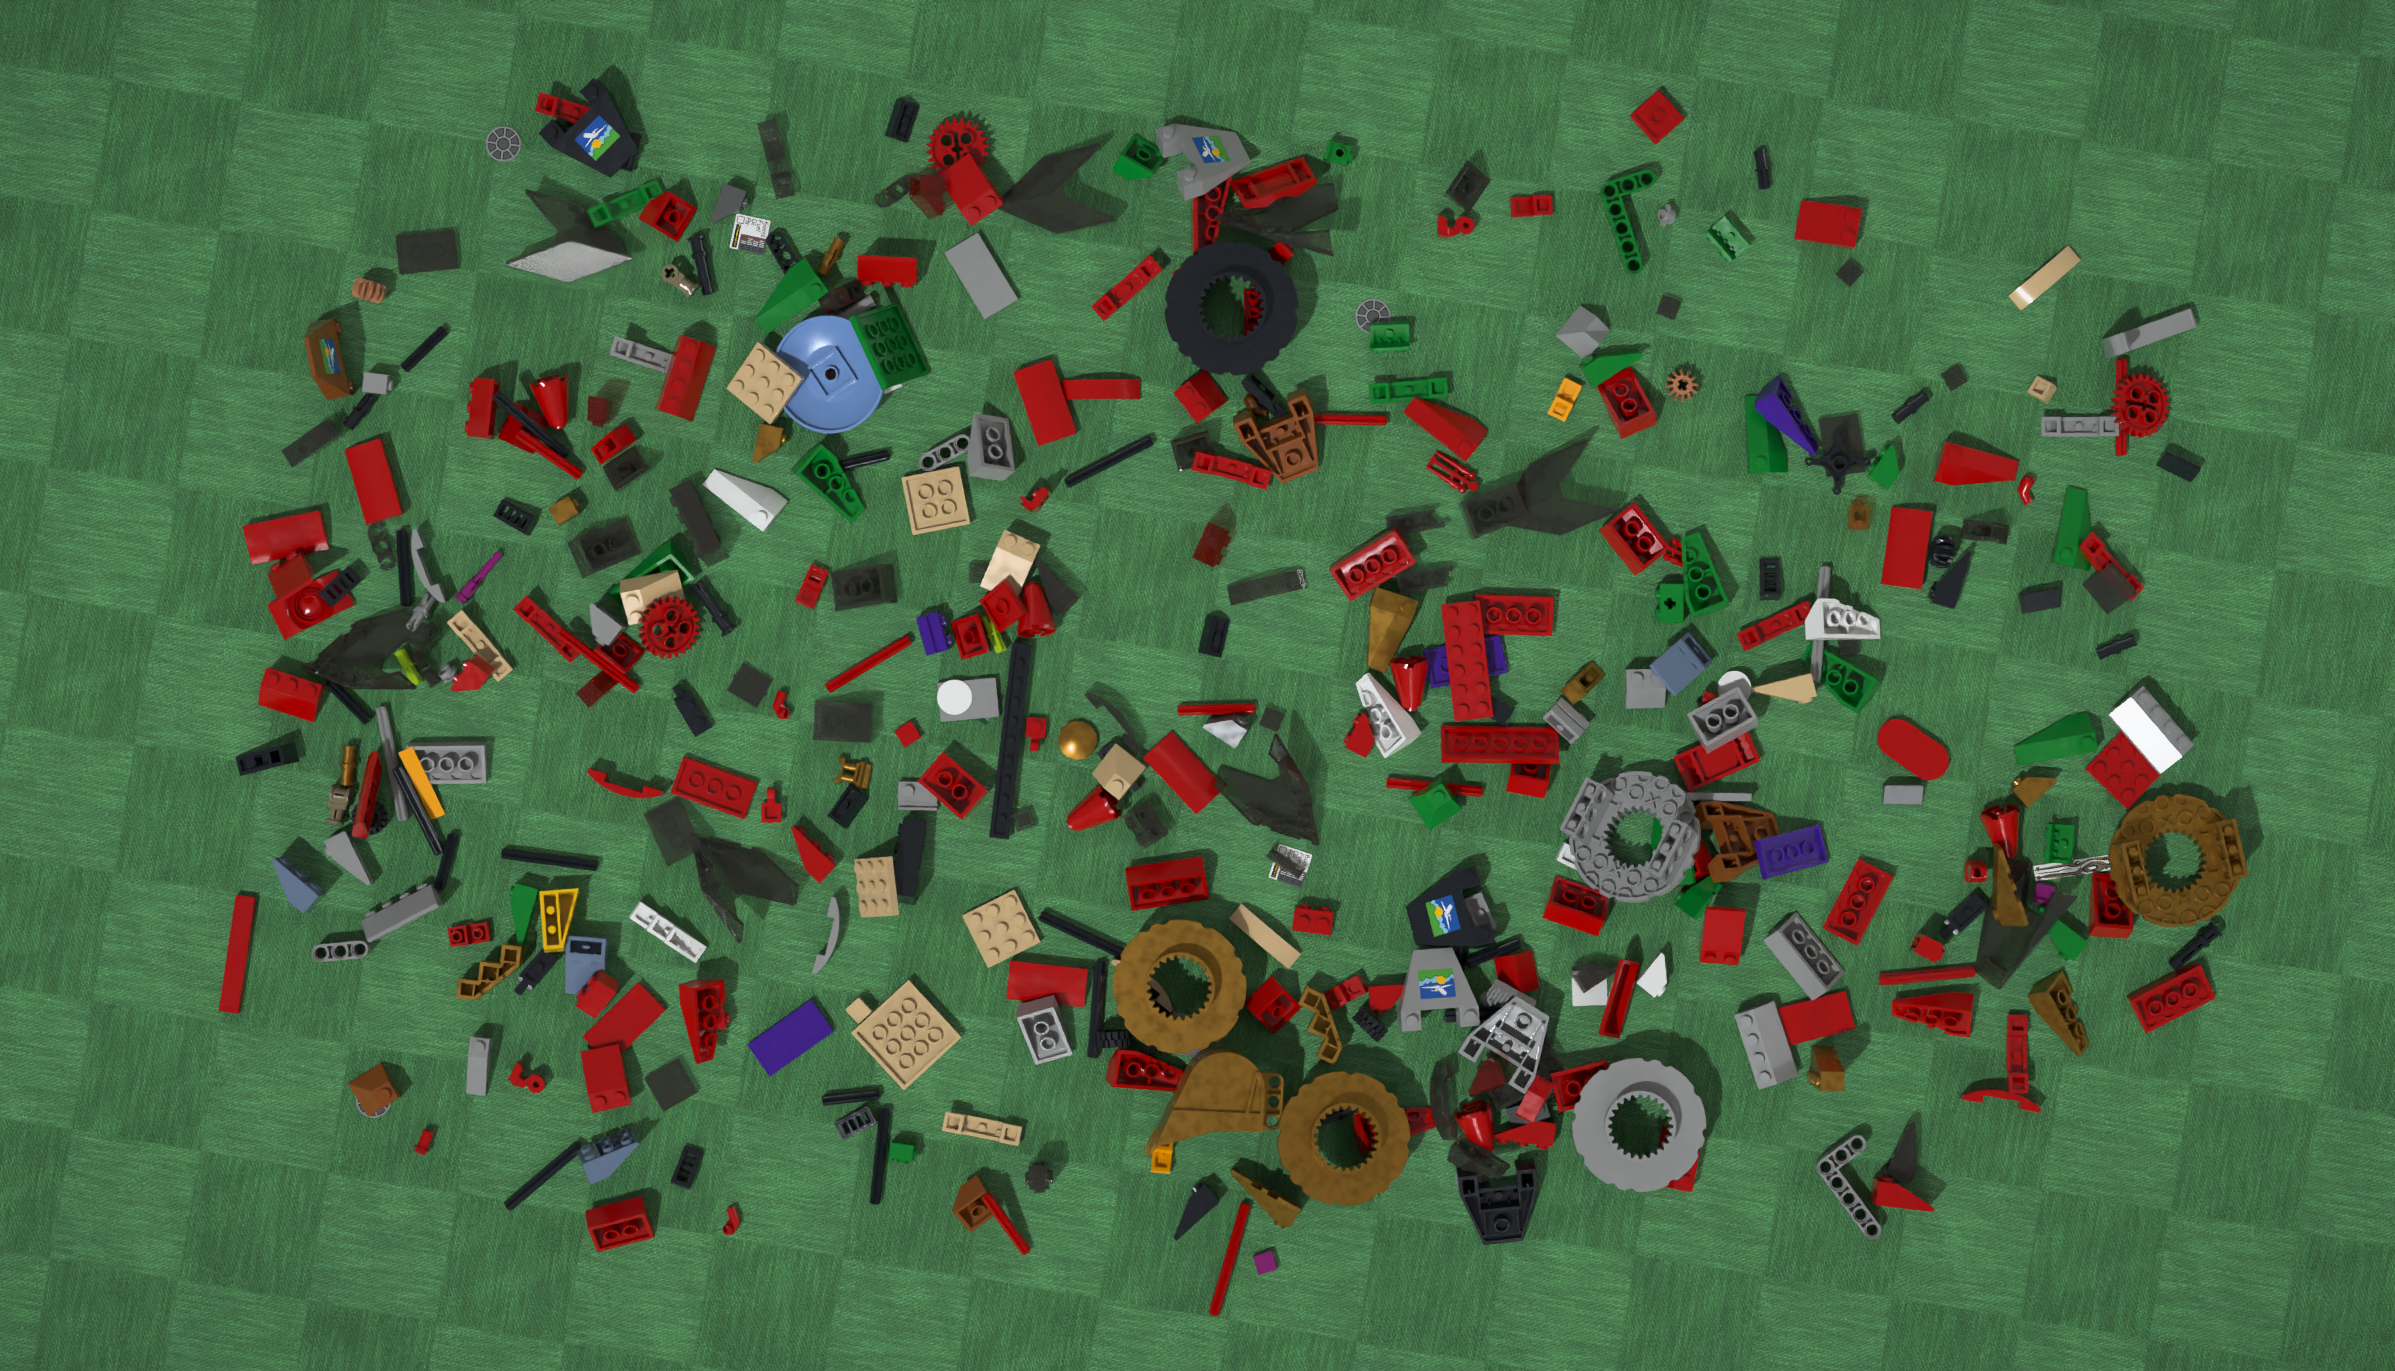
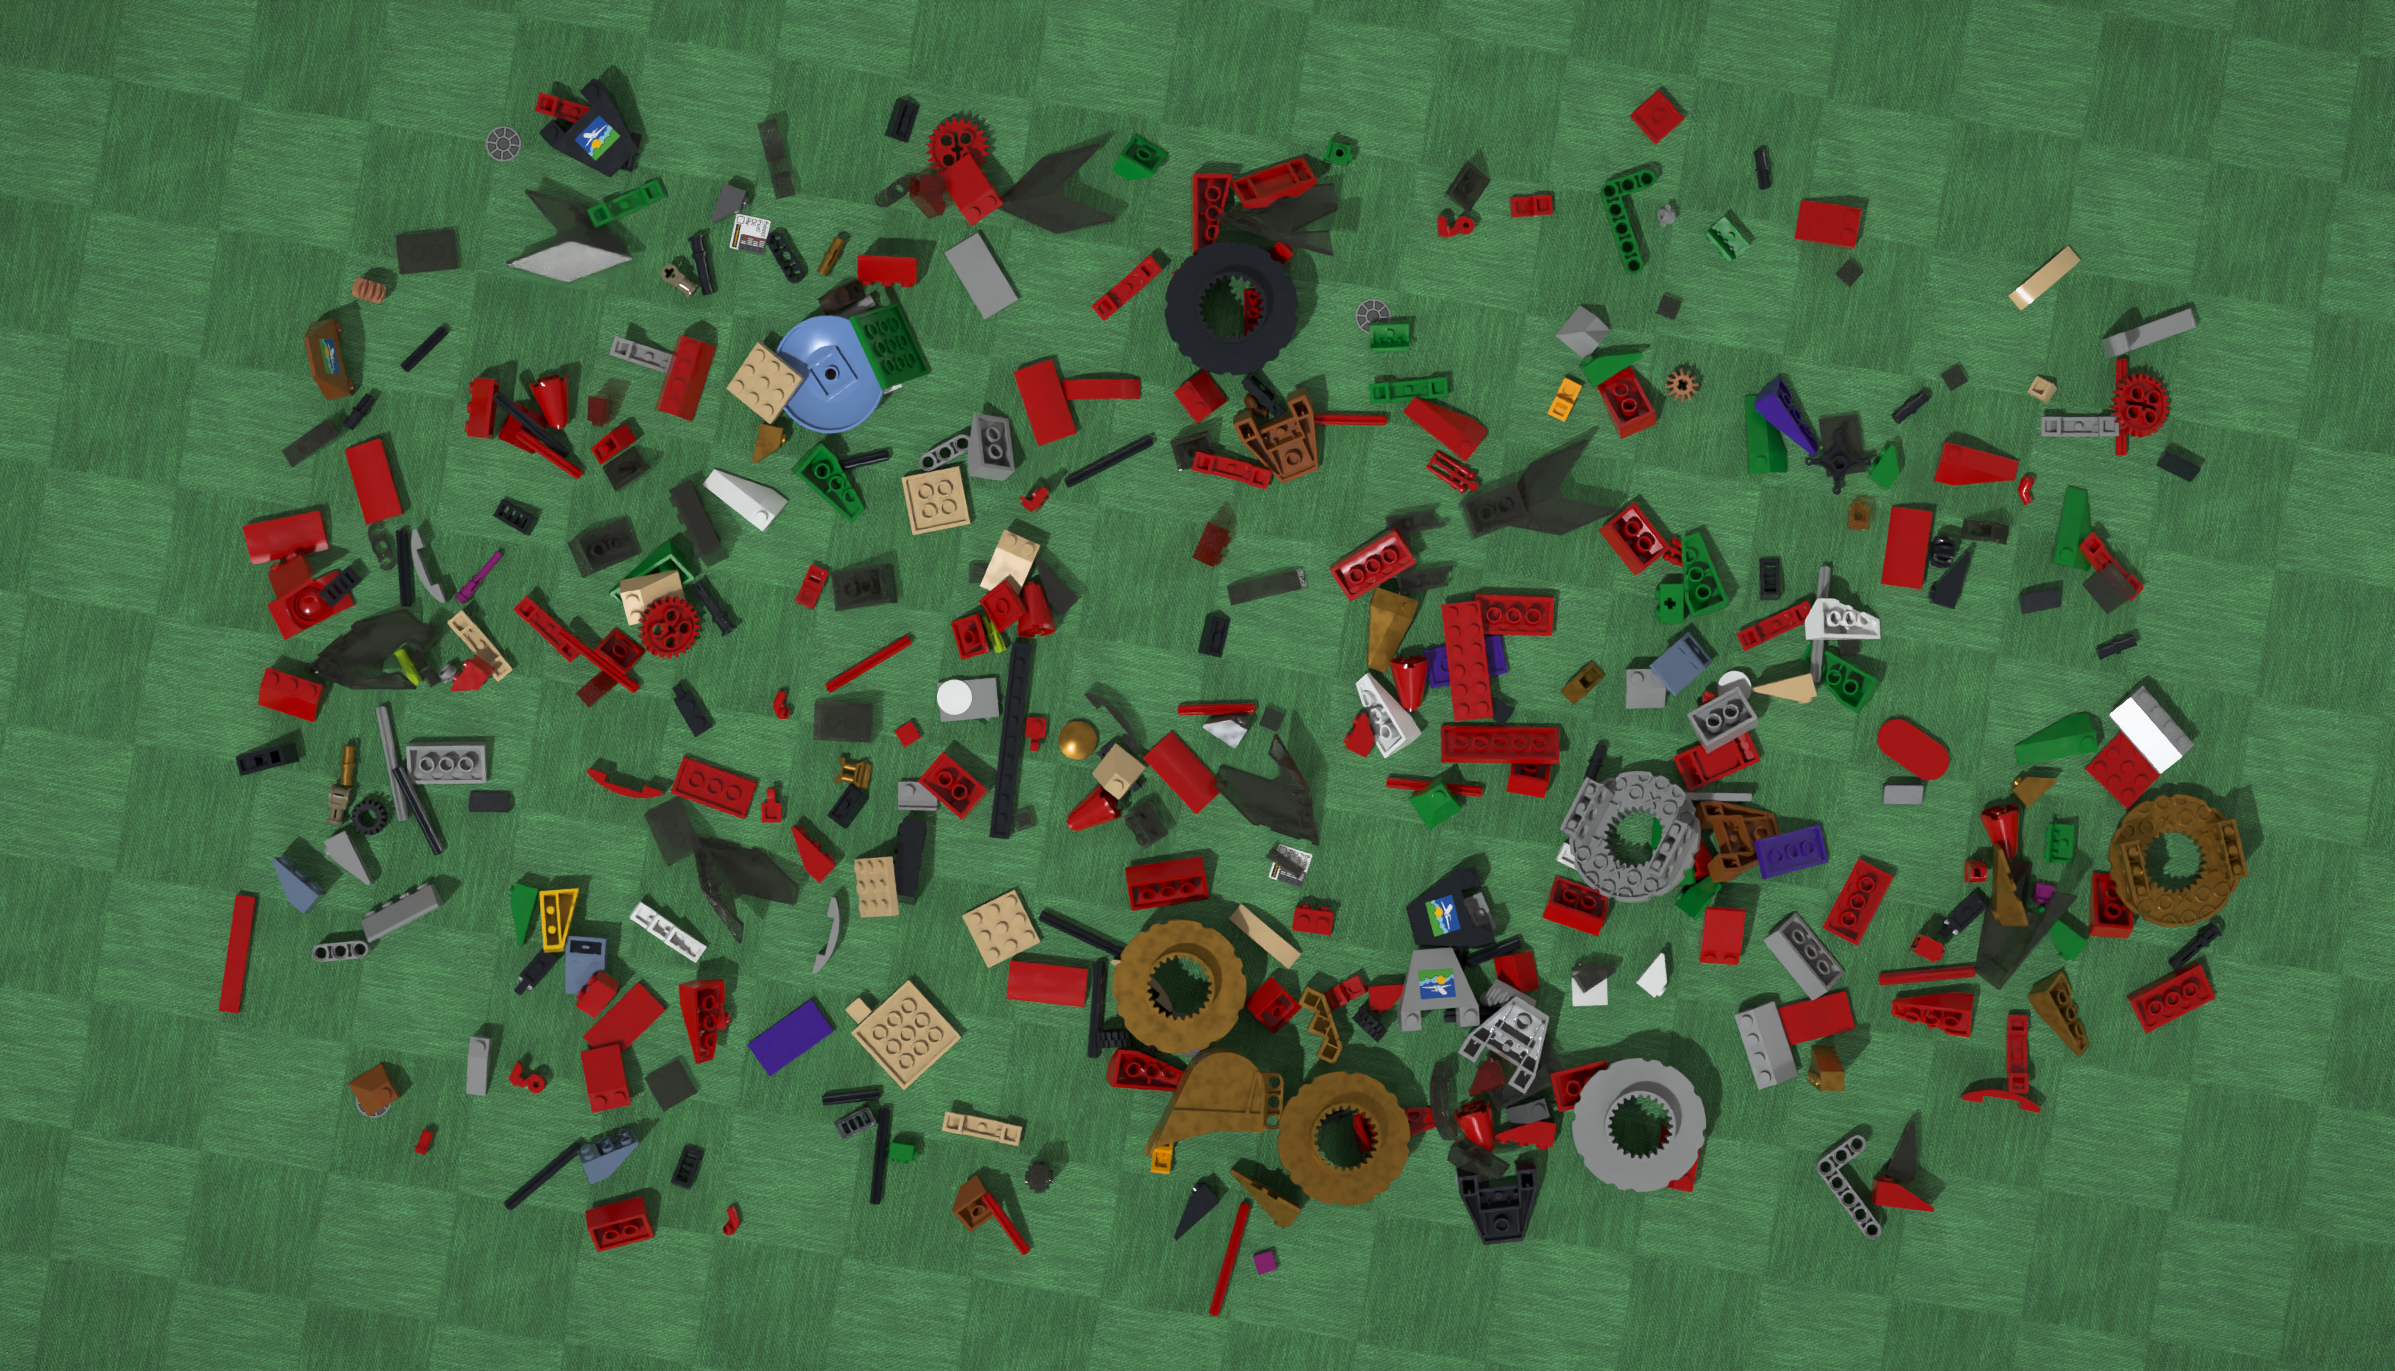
black axle [325,678,372,725] -> none
red slope [352,751,383,839] -> none
light grey brick [362,372,393,395] -> none
light orange sticker [398,747,445,820] -> none
light grey pin [406,594,436,632] -> none
black axle [434,833,458,891] -> none
red slope [448,922,492,947] -> none
pearl gold brick [456,943,525,1000] -> none
black axle [501,848,598,871] -> none
pearl gold brick [548,496,581,525] -> none
light grey slope [589,603,627,646] -> none
red slope [638,191,697,242] -> none
clear smoke piece [727,663,773,708] -> none
green wedge [754,257,829,335] -> none
dark purple brick [916,612,952,656] -> none
light grey slope [1016,995,1073,1065] -> none
light grey wedge [1156,124,1251,201] -> none
red slope [1516,1075,1554,1124] -> none
light grey brick [1542,697,1590,744] -> none
red slope [1598,958,1641,1038] -> none
sticker [2033,855,2110,881] -> none
none -> black slope [469,792,510,812]
none -> black axle [1583,744,1607,781]

